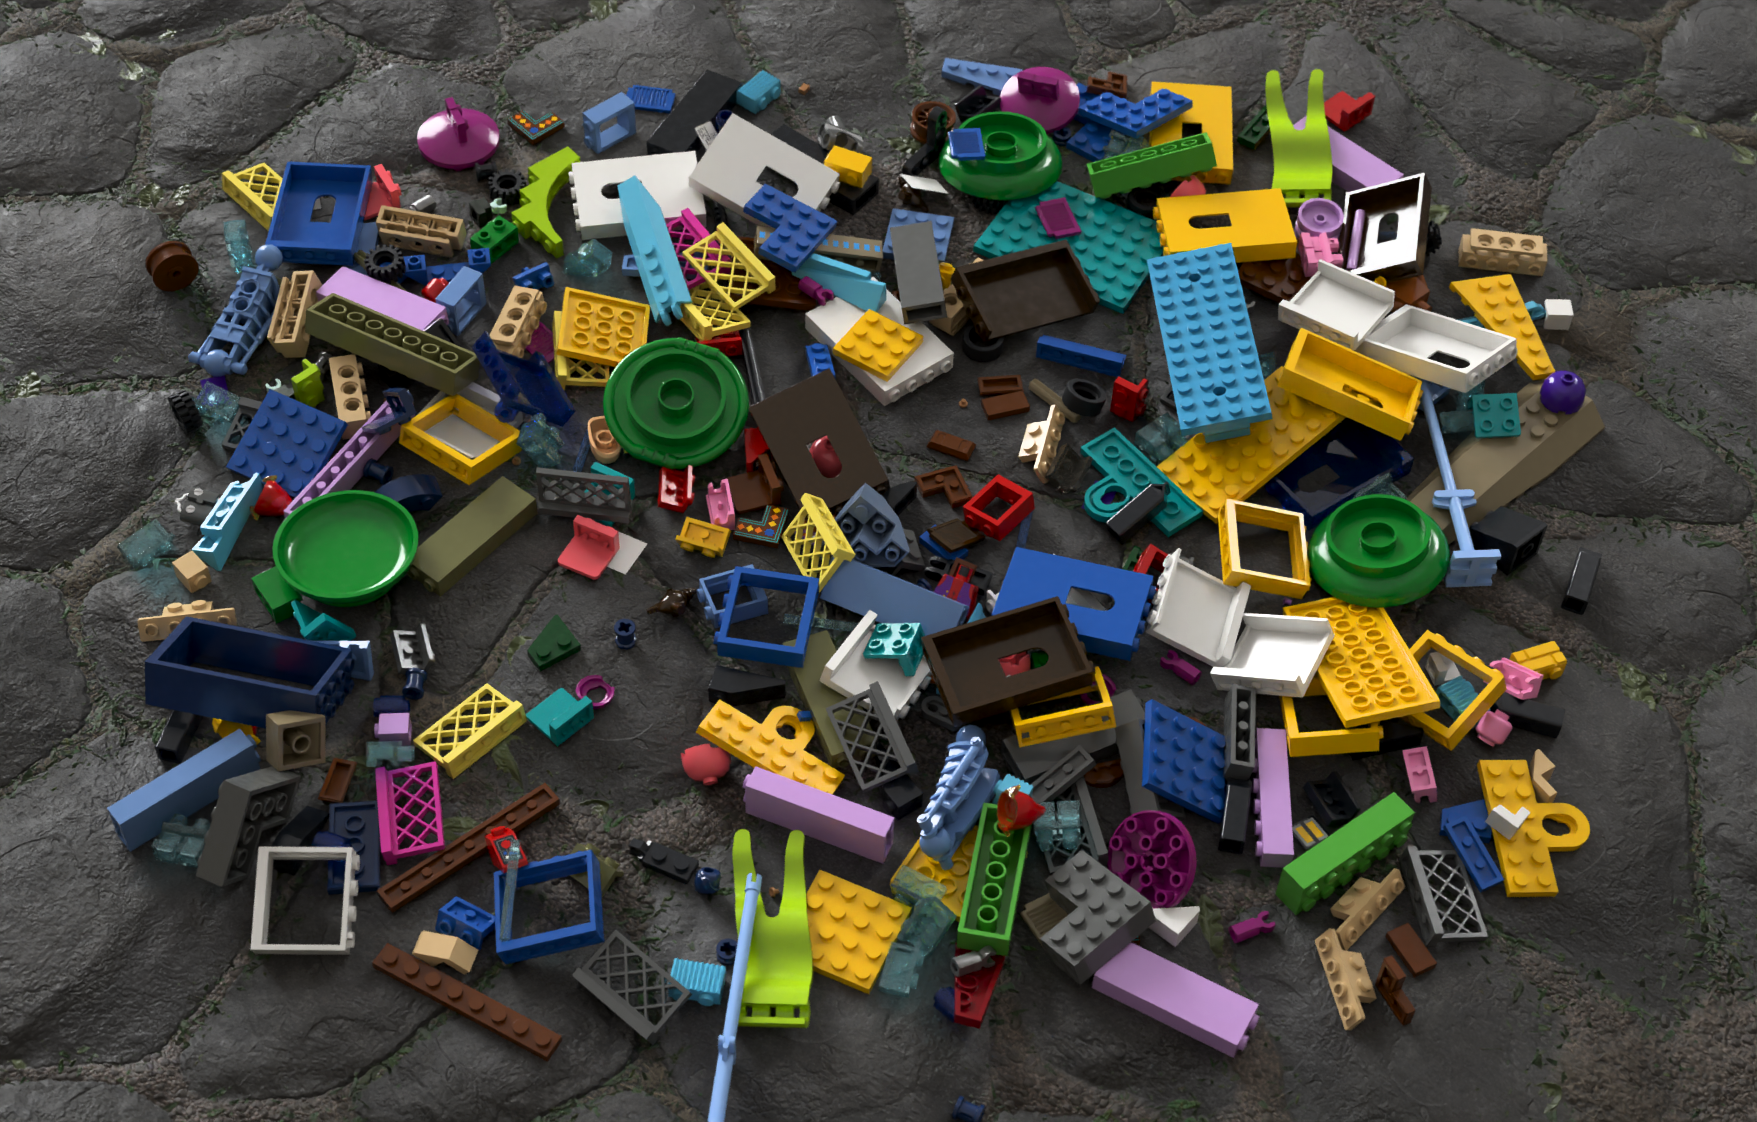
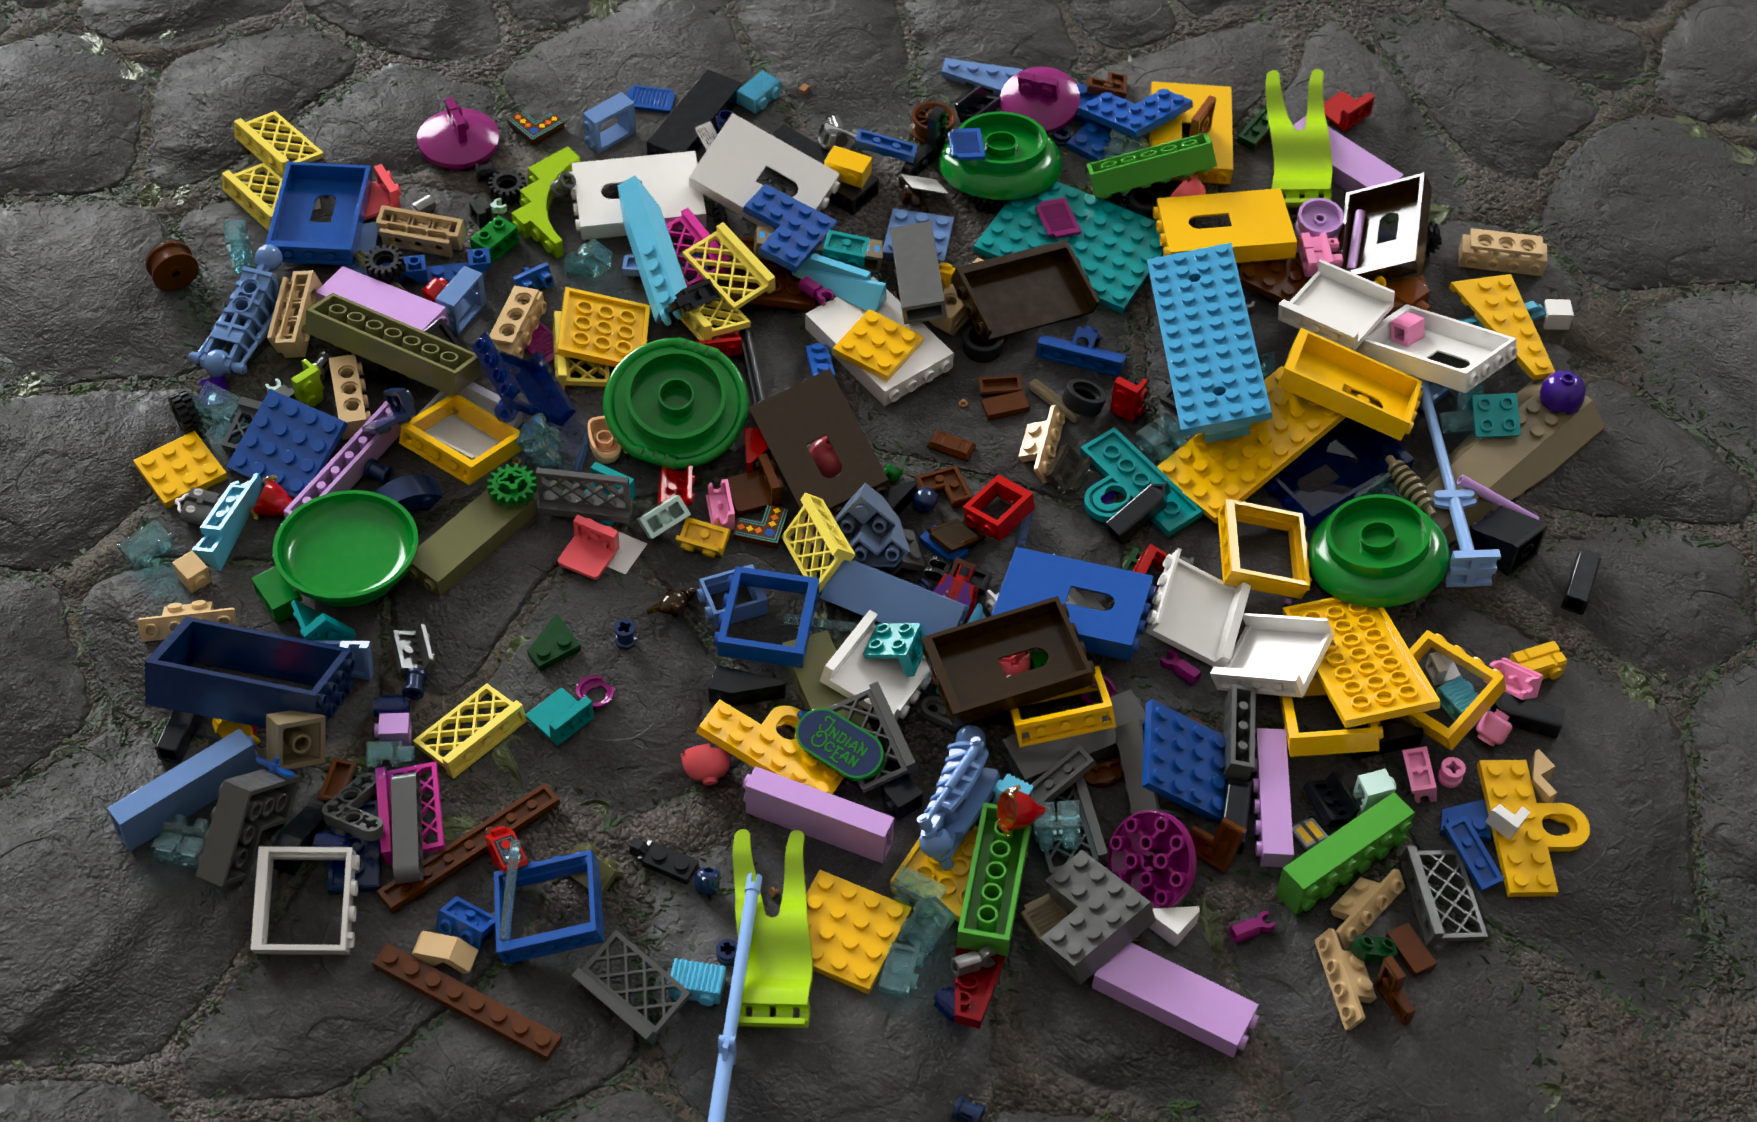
none -> yellow plate [133,430,228,509]
none -> light yellow fence [234,111,323,179]
none -> blue piece [255,757,294,779]
none -> dark grey beam [322,773,385,841]
none -> dark grey beam [391,772,424,884]
none -> green gear [487,463,537,509]
none -> dark grey bush [550,171,576,197]
none -> light aqua brick [637,495,691,539]
none -> black hinge [668,279,720,312]
none -> tile [796,708,885,781]
none -> teal bracket [822,230,870,269]
none -> blue plate [854,128,918,163]
none -> green hinge [884,463,903,482]
none -> dark blue piece [913,487,938,513]
none -> blue bracket [1071,326,1103,349]
none -> dark orange tile [1189,95,1216,137]
none -> reddish brown tile [1189,818,1247,873]
none -> dark green plate [1349,935,1398,963]
none -> light aqua brick [1352,769,1396,817]
none -> dark tan piece [1385,455,1437,519]
none -> bright pink brick [1391,312,1425,347]
none -> bright pink wheel [1438,757,1466,788]
none -> lavender piece [1457,474,1539,520]

